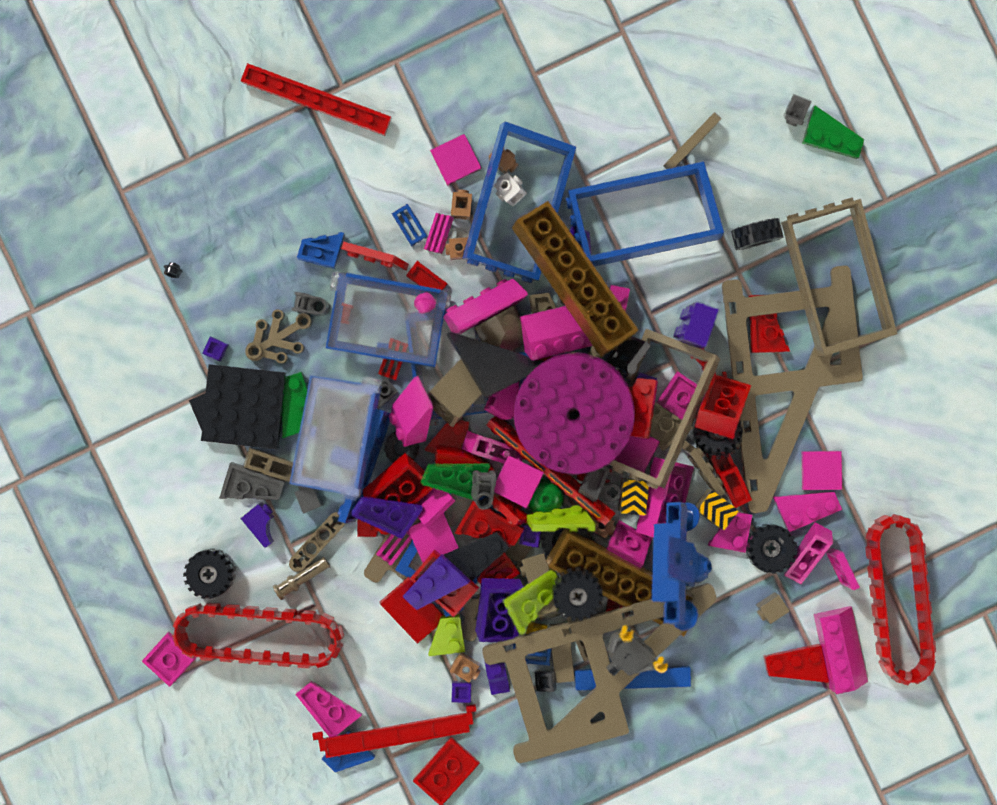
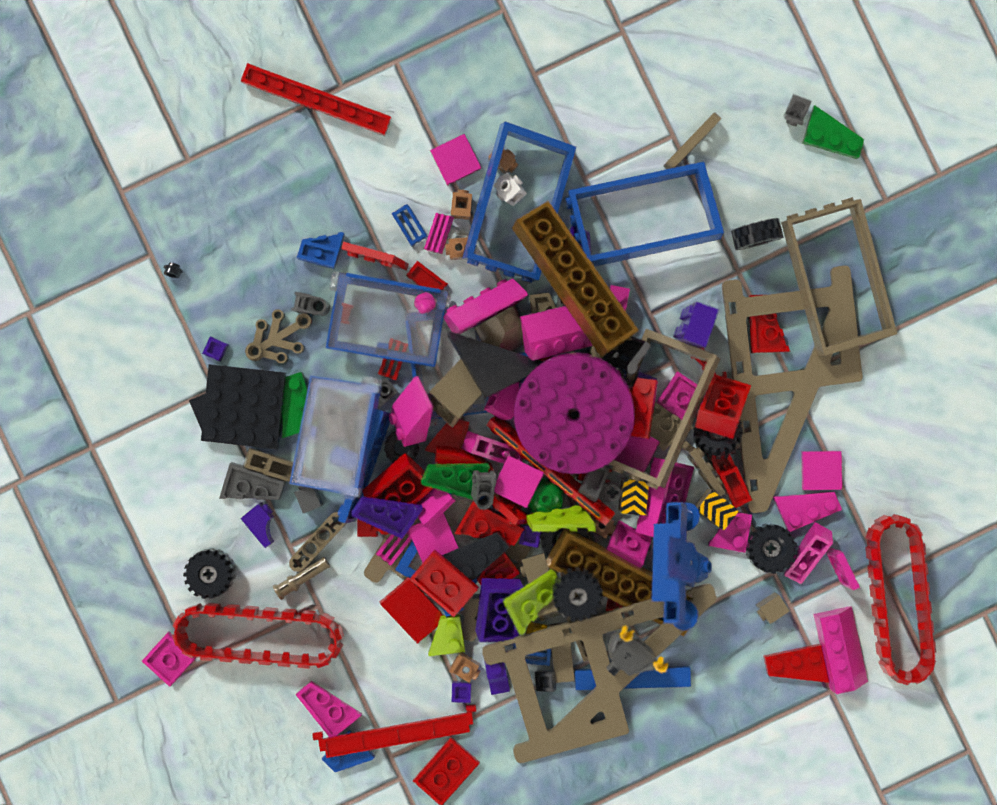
dark purple wing [402,554,471,610] -> none

